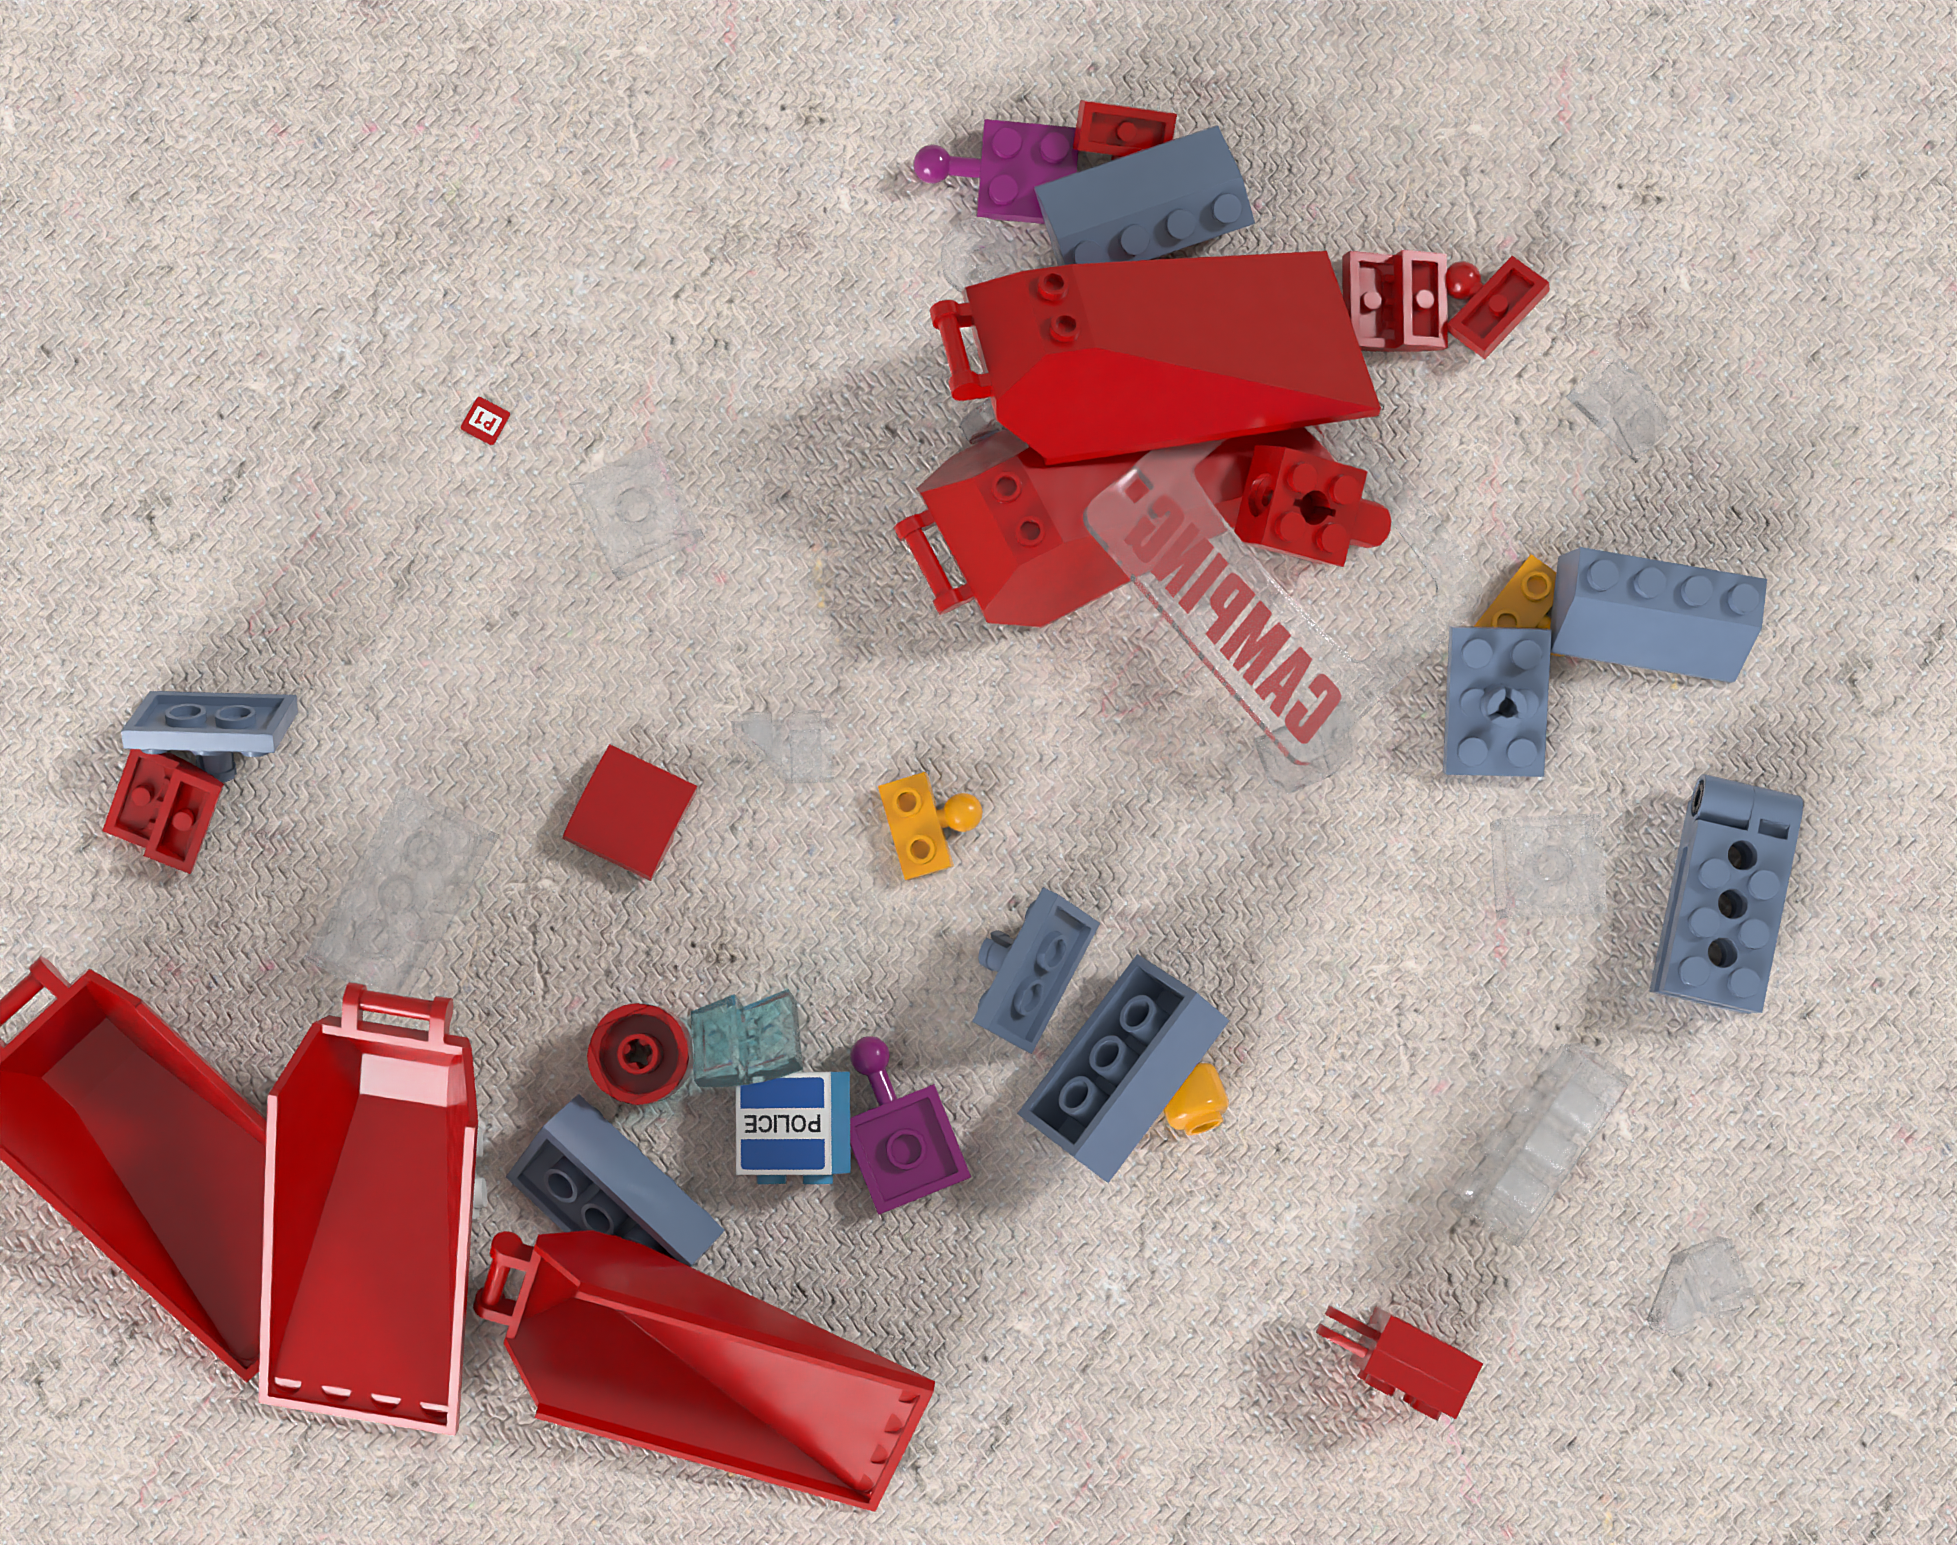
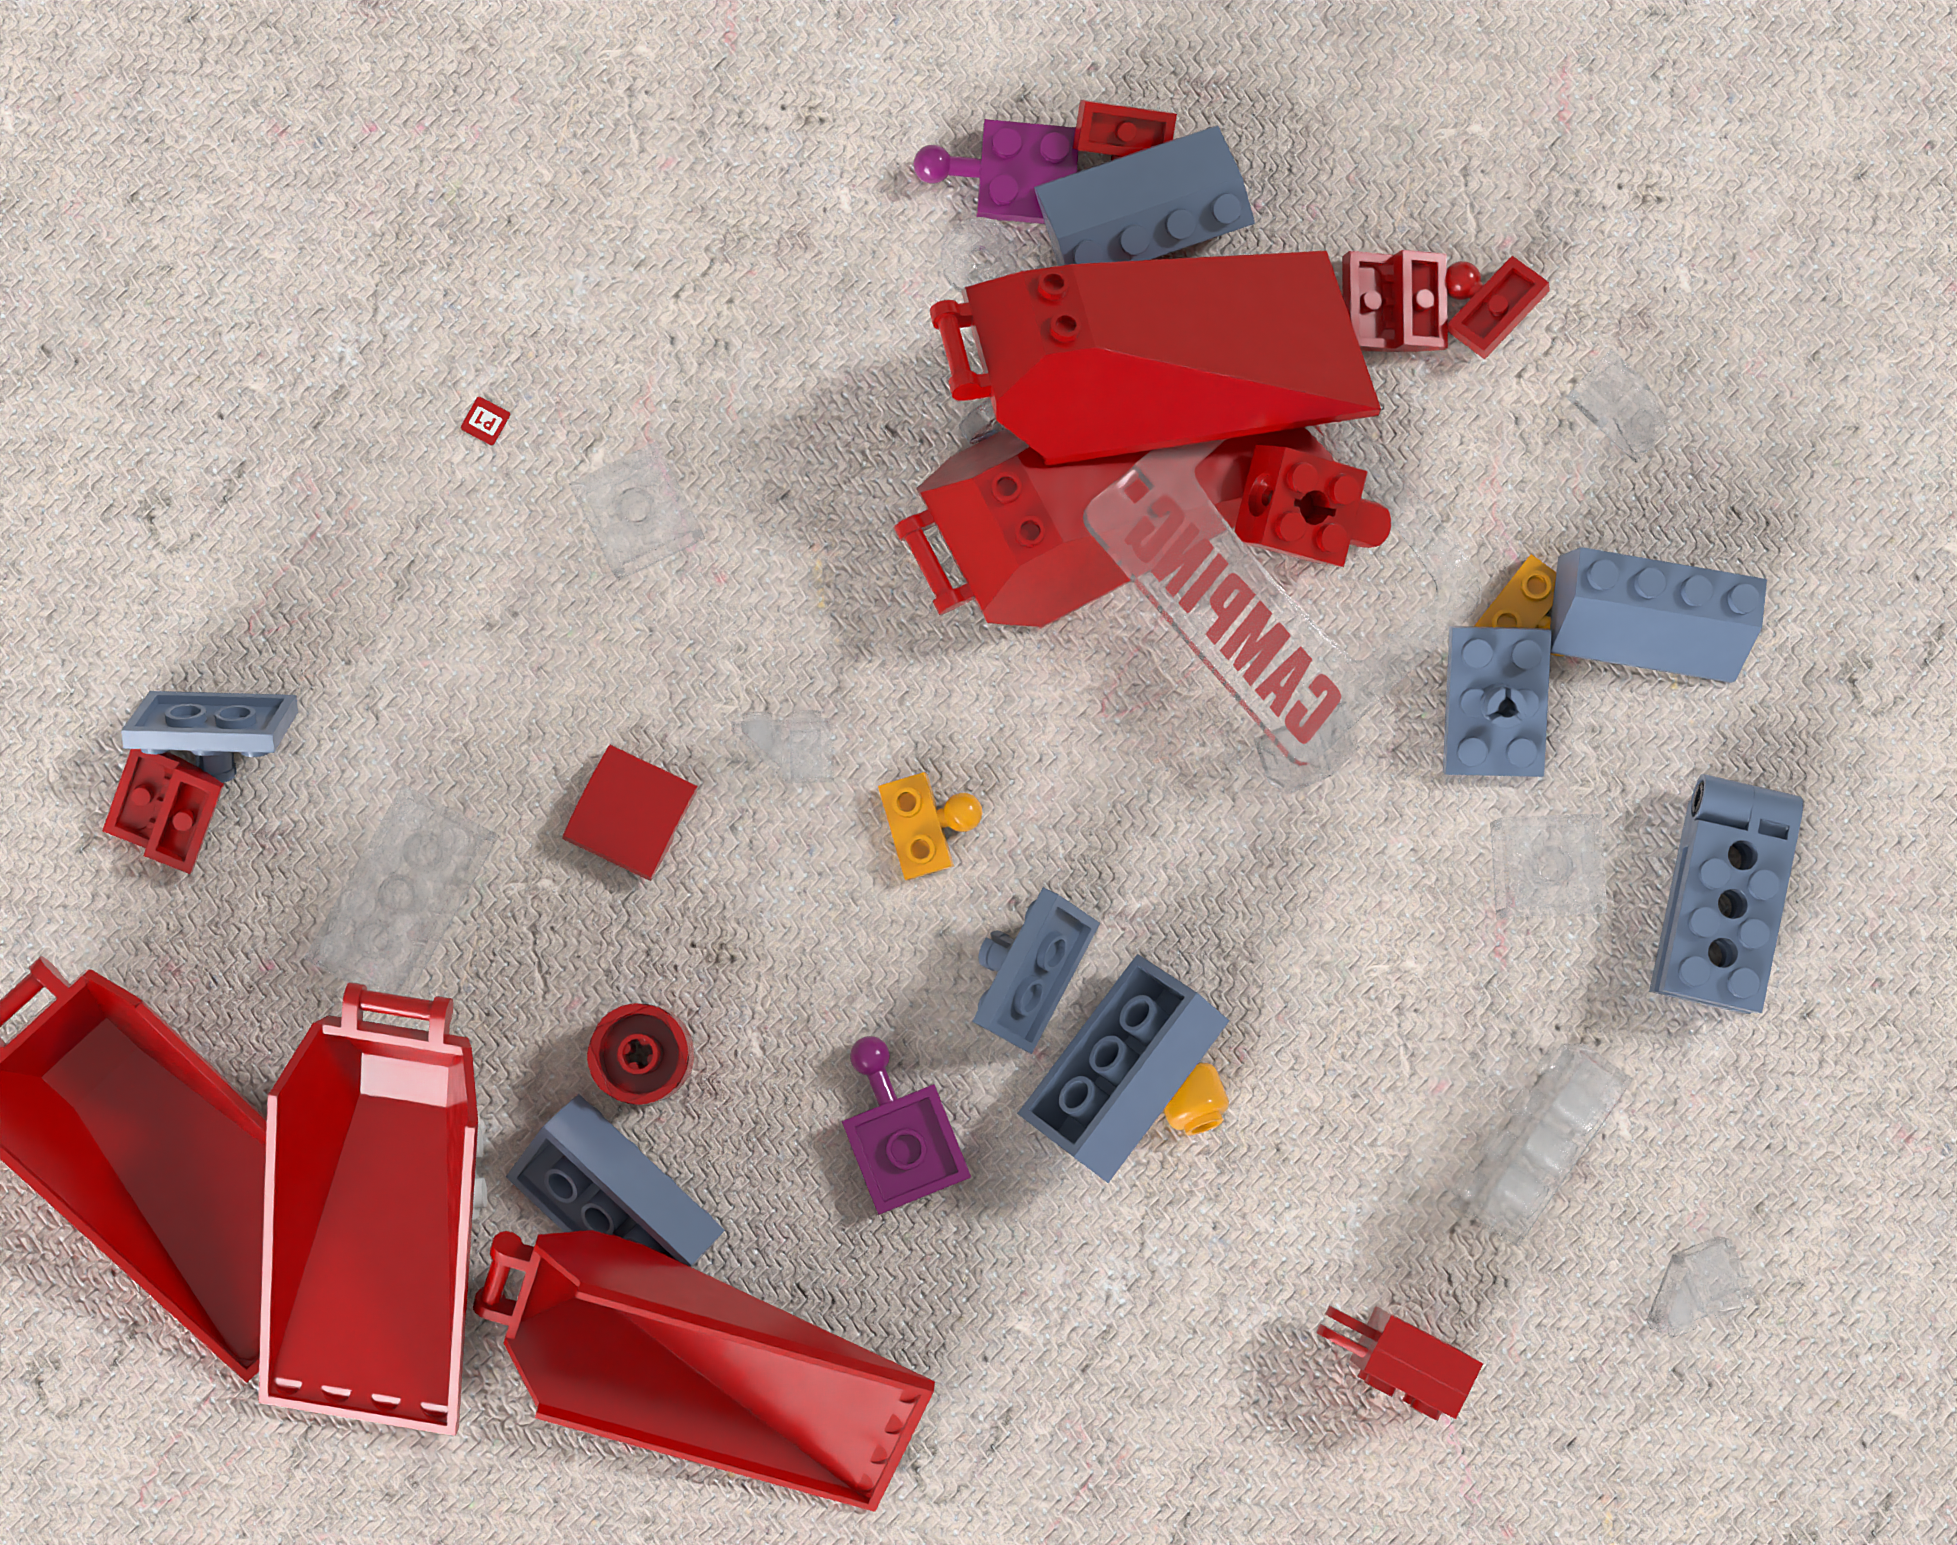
clear light blue slope [691,989,803,1087] -> none
piece [736,1072,851,1184] -> none

